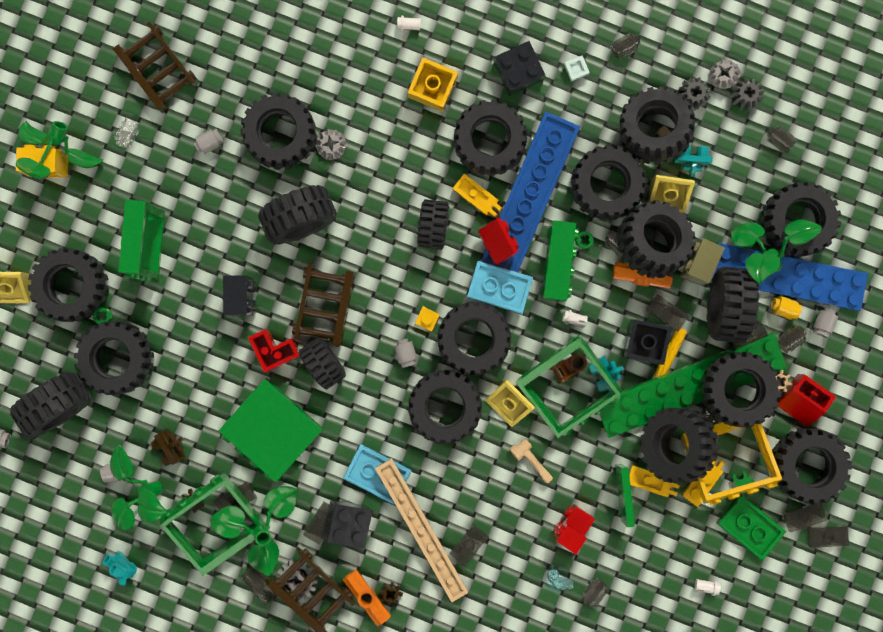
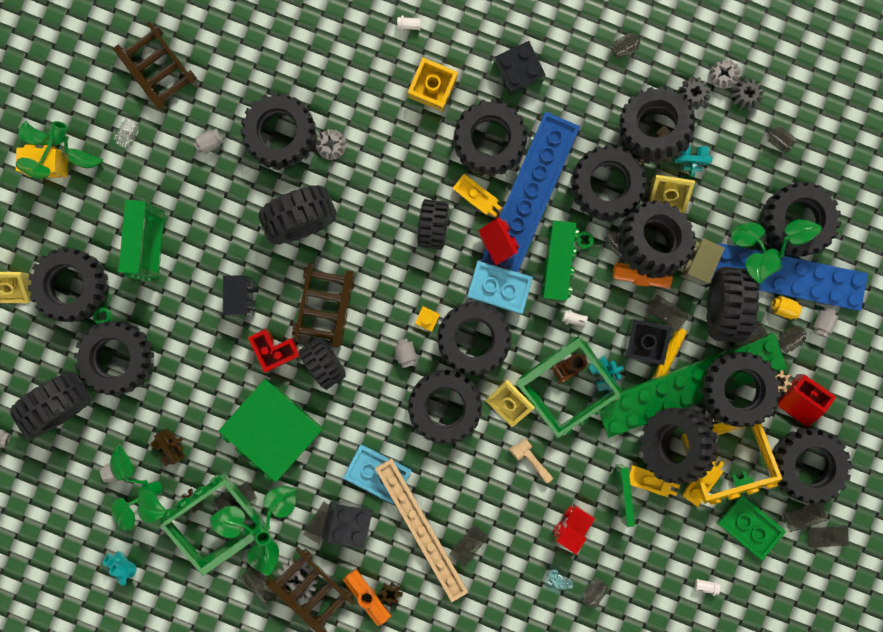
light aqua plate [564,56,590,82] -> none

